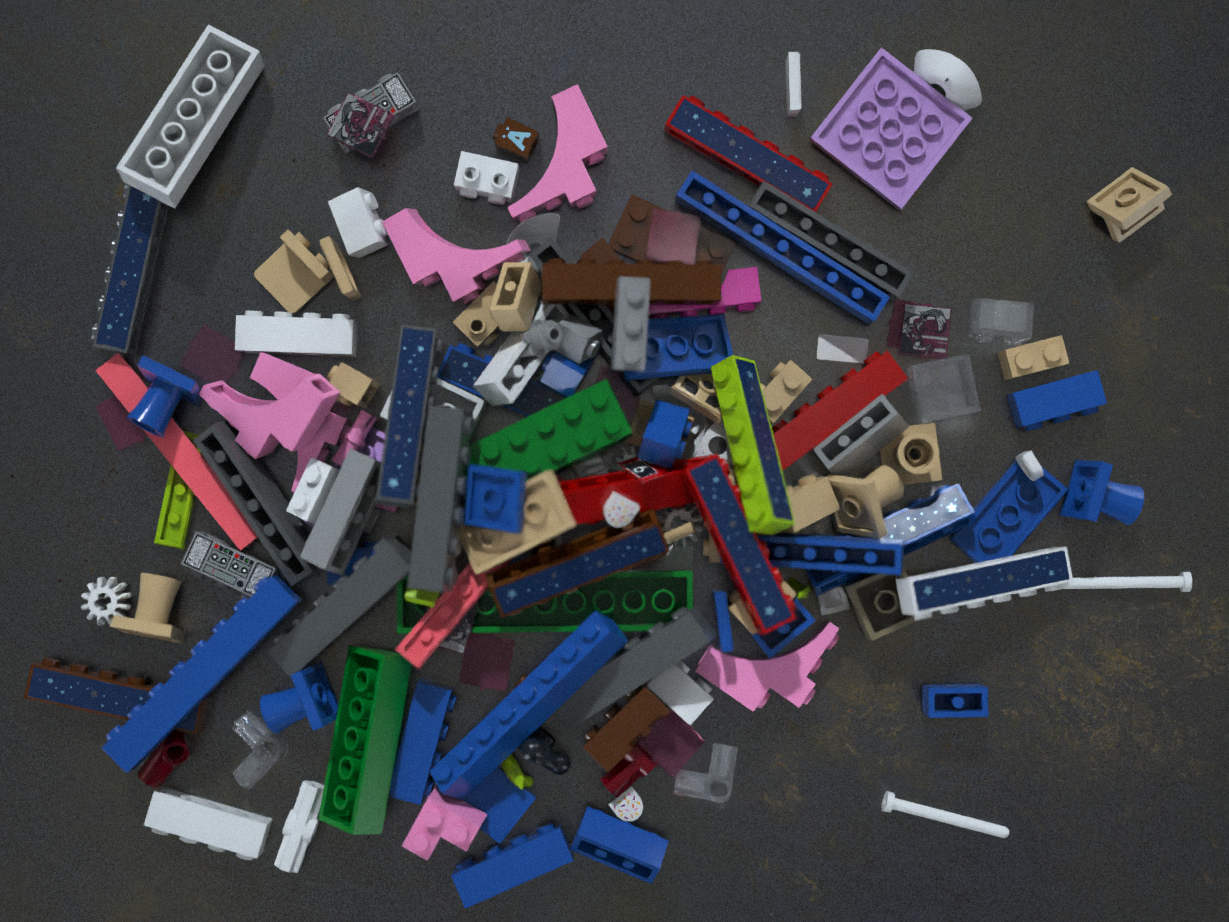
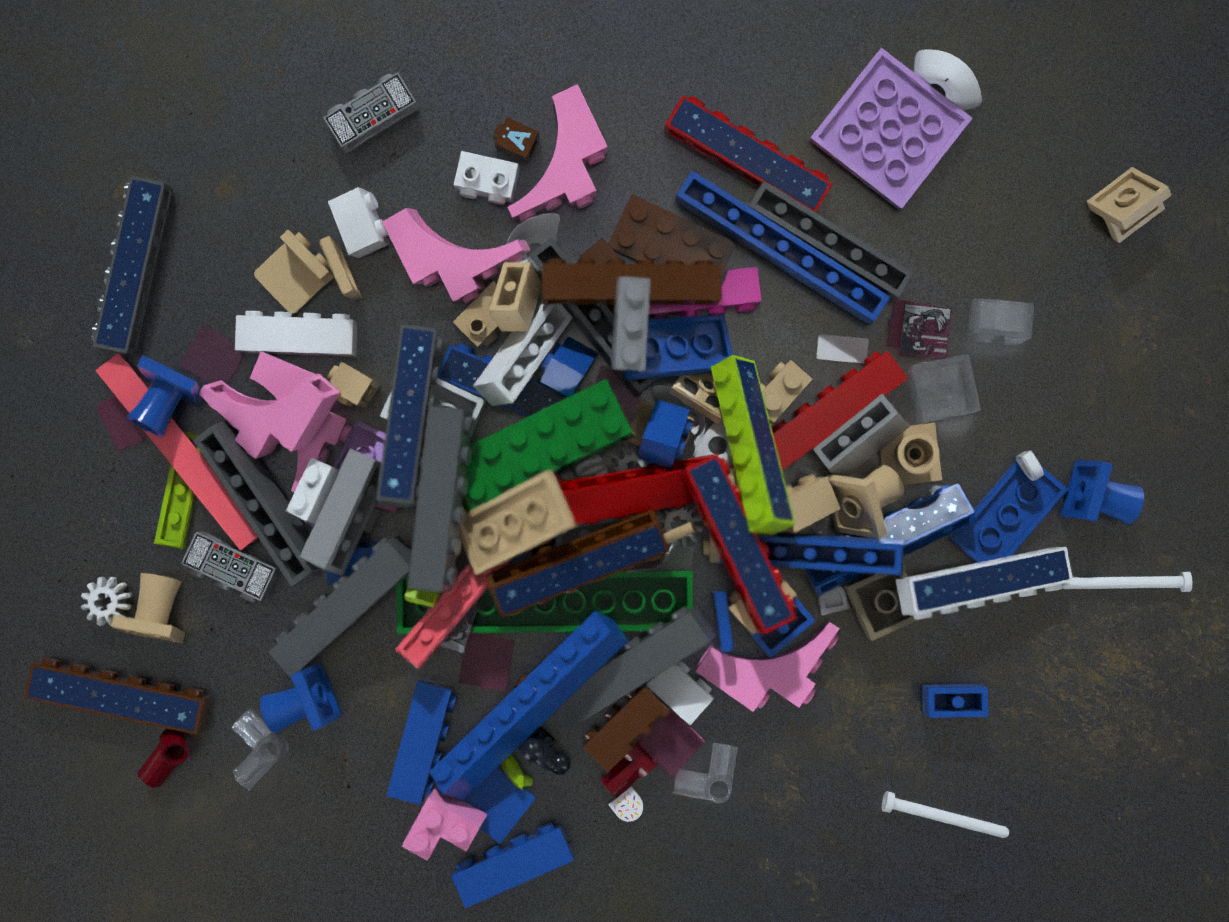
blue brick [102,575,302,773] -> none
white brick [116,25,264,209] -> none
white brick [144,786,273,860] -> none
white piece [274,780,324,873] -> none
green brick [318,645,412,835] -> none
piece [326,92,394,159] -> none
bright pink pin [331,410,377,466] -> none
blue tile [464,464,527,533] -> none
light grey brick [523,320,563,356] -> none
light grey brick [554,315,602,364] -> none
blue brick [570,806,669,884] -> none
white tile [603,491,640,528] -> none
sticker [617,456,665,482] -> none
clear pink piece [646,209,701,264] -> none
white tile [785,52,801,117] -> none
lime bar [787,577,811,600] -> none
tan brick [997,335,1070,381] -> none
blue brick [1006,370,1107,431] -> none

